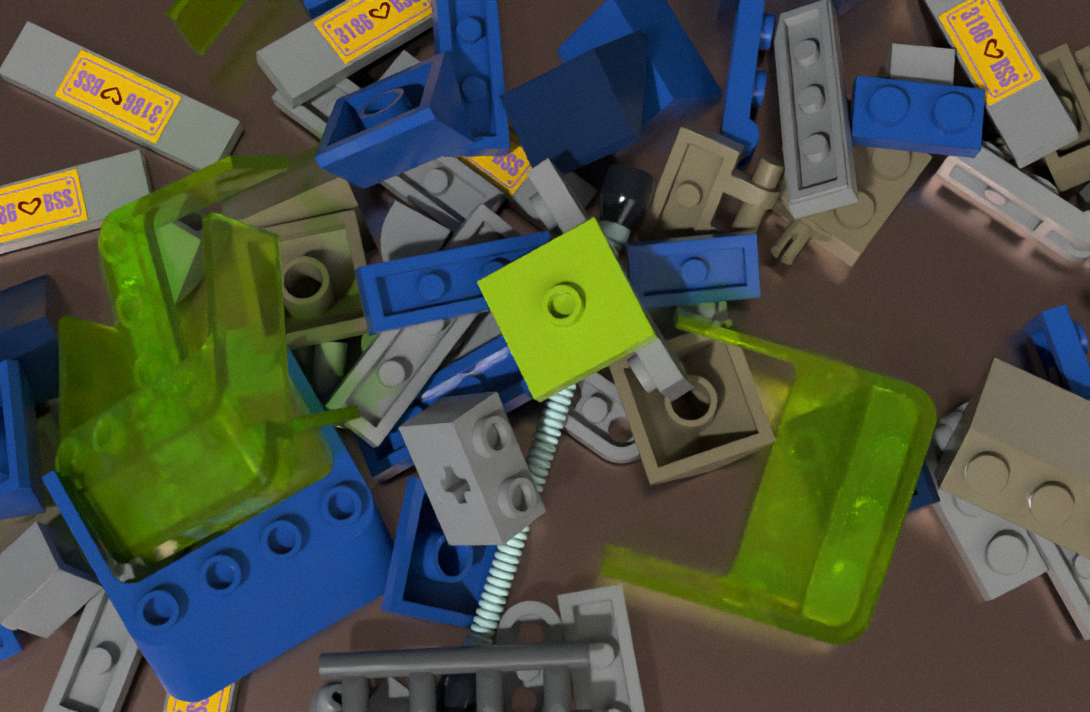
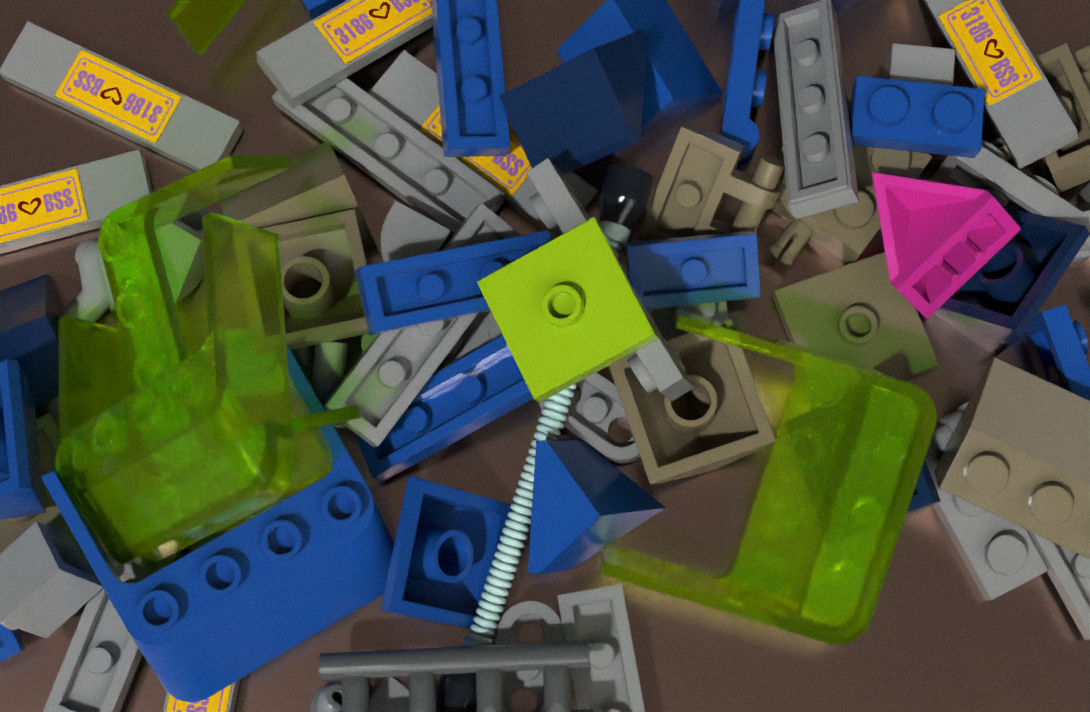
blue slope [314,52,474,189] -> none
light grey brick [399,391,546,545] -> none
none -> light grey arm [60,238,123,334]
none -> blue slope [528,439,666,574]
none -> dark tan plate [772,252,939,407]
none -> dark pink slope [872,172,1021,319]
none -> dark blue slope [933,206,1090,356]

